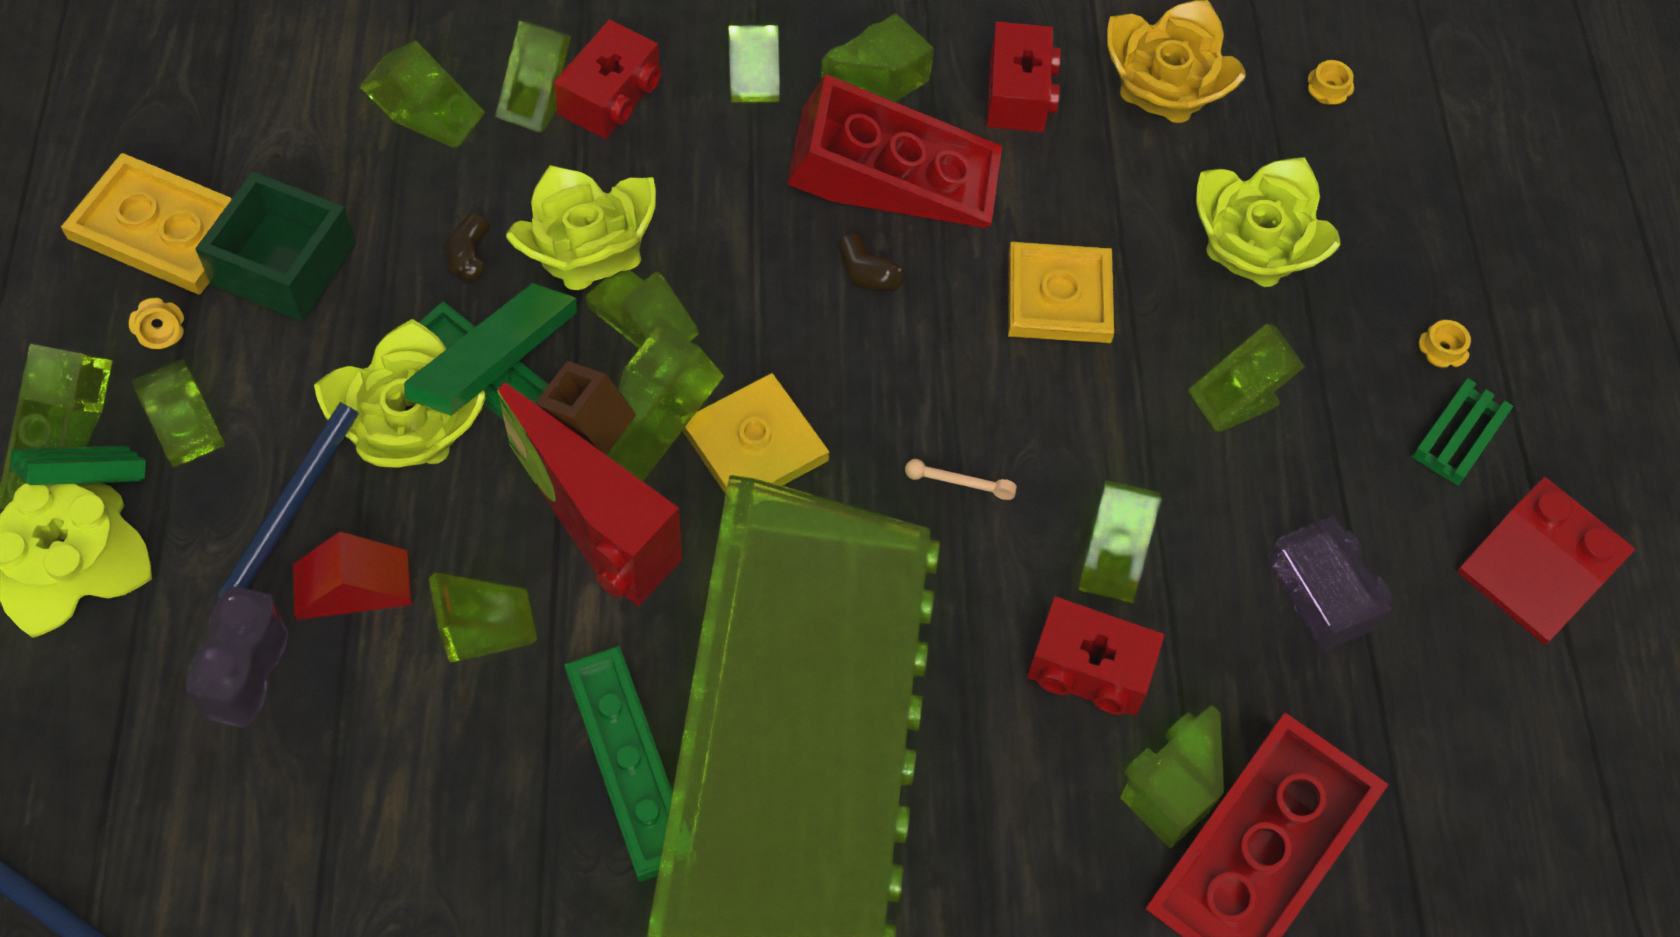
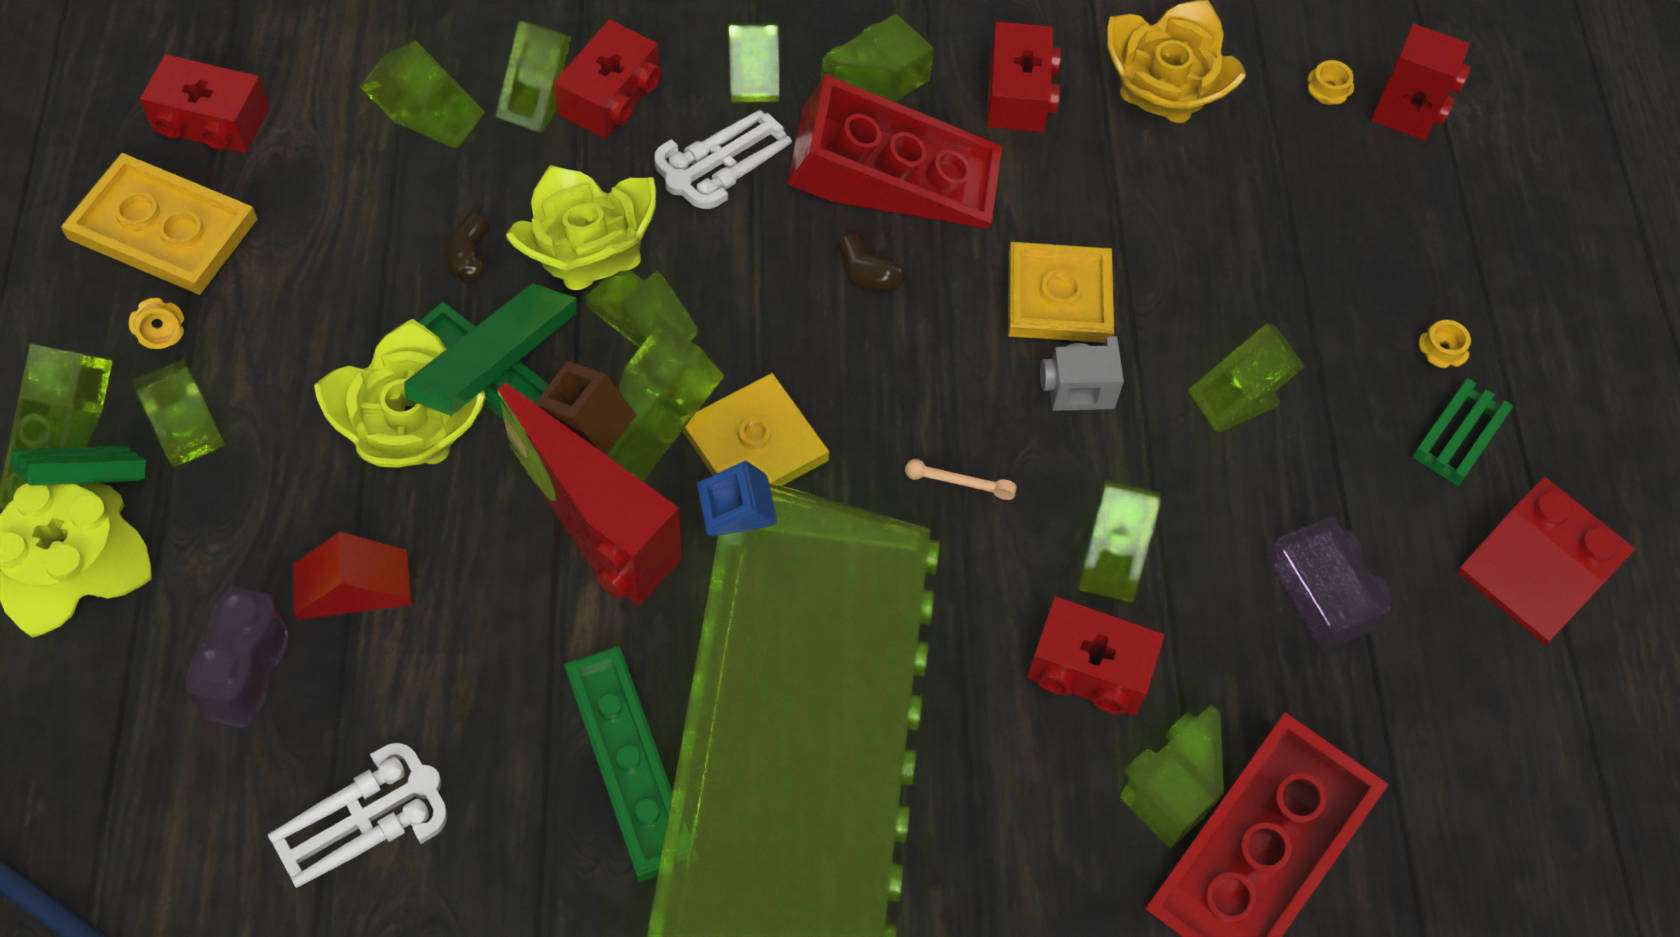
dark green piece [195,171,356,322] -> none
dark blue bar [217,402,359,607] -> none
clear neon green slope [429,572,537,663] -> none
neon yellow brick [1196,157,1340,287] -> none
none -> red brick [140,54,270,153]
none -> white piece [268,743,447,888]
none -> white piece [654,110,792,209]
none -> blue slope [697,460,777,537]
none -> light grey brick [1040,336,1124,411]
none -> red brick [1371,23,1471,141]

